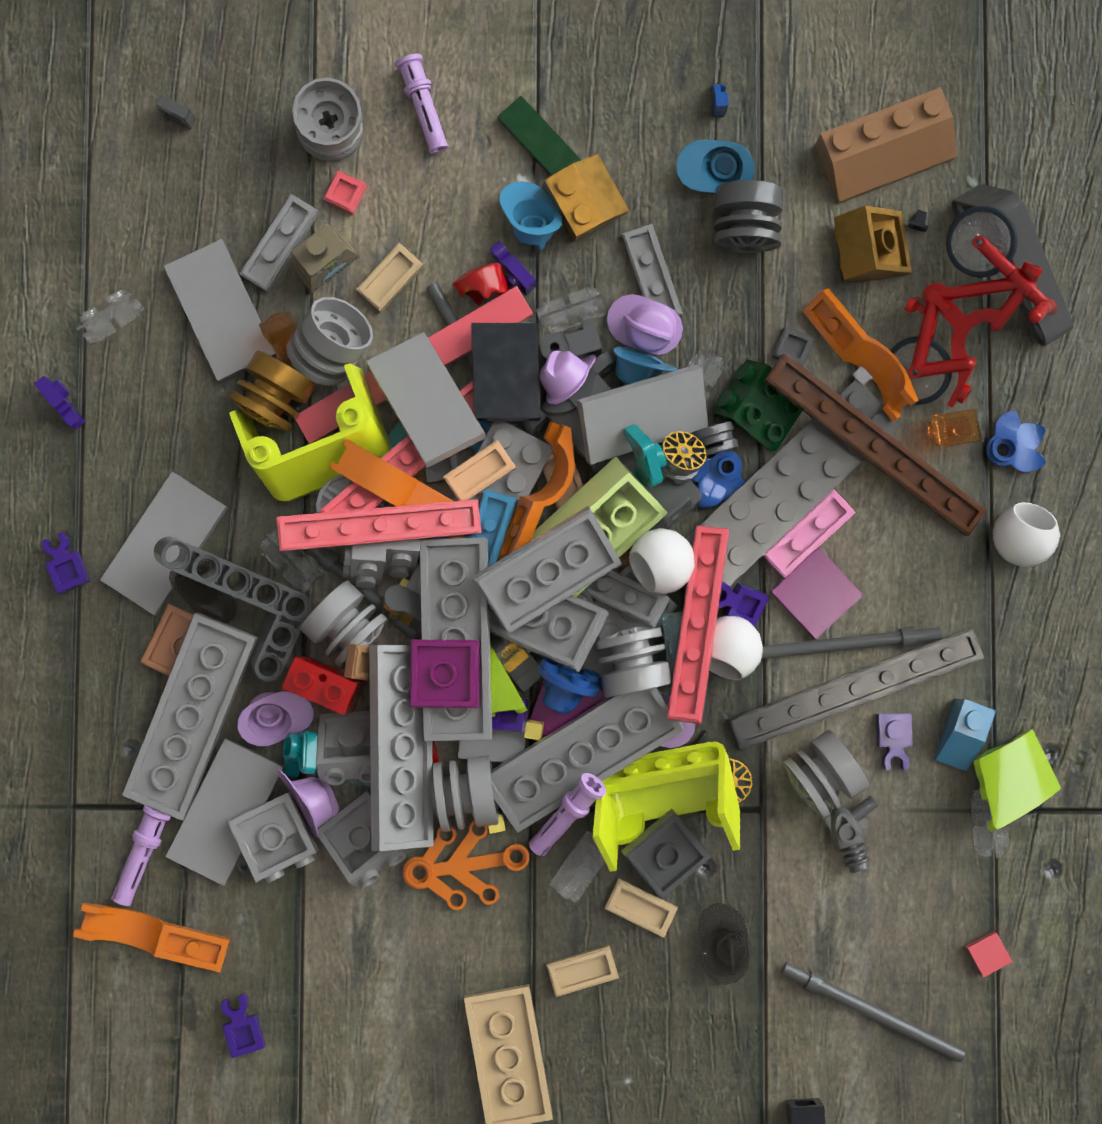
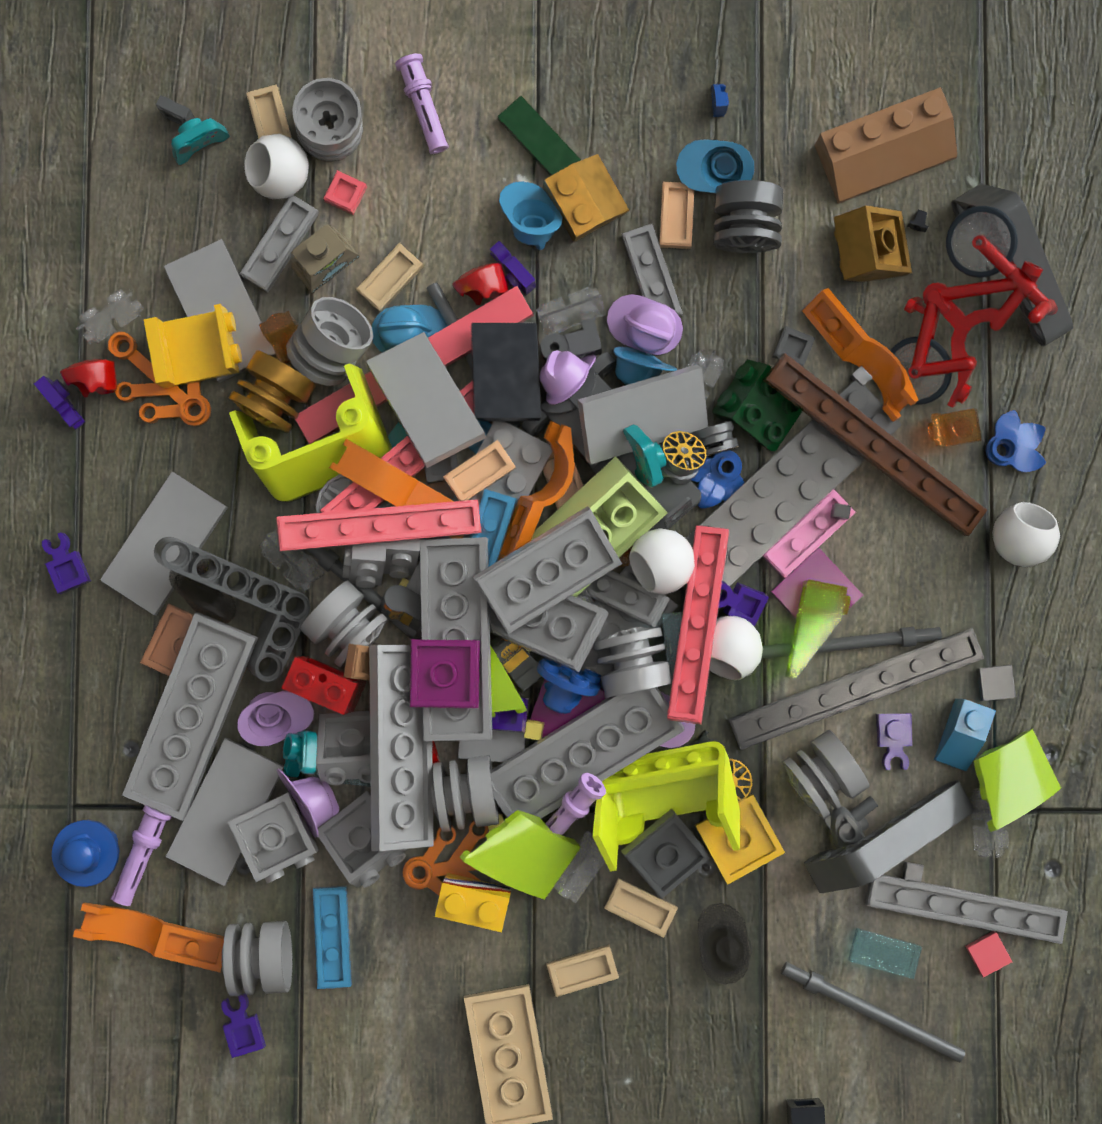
none -> blue plate [52,820,119,887]
none -> red hair [60,359,117,398]
none -> orange plant [108,332,211,426]
none -> yellow panel [144,304,242,388]
none -> teal piece [171,118,230,165]
none -> light grey wheel [222,921,293,996]
none -> white helmet [245,134,308,199]
none -> tan tile [246,84,292,139]
none -> dark azure tile [313,886,352,989]
none -> dark azure piece [372,305,447,353]
none -> yellow panel [435,873,511,933]
none -> lime slope [460,810,581,900]
none -> light nougat tile [659,182,694,249]
none -> yellow plate [695,794,785,885]
none -> clear neon green slope [785,579,851,679]
none -> beam [804,780,975,893]
none -> black piece [830,503,851,520]
none -> clear light blue tile [848,928,922,979]
none -> light grey tile [865,874,1068,944]
none -> flat silver piece [902,862,924,882]
none -> tile [977,665,1016,701]

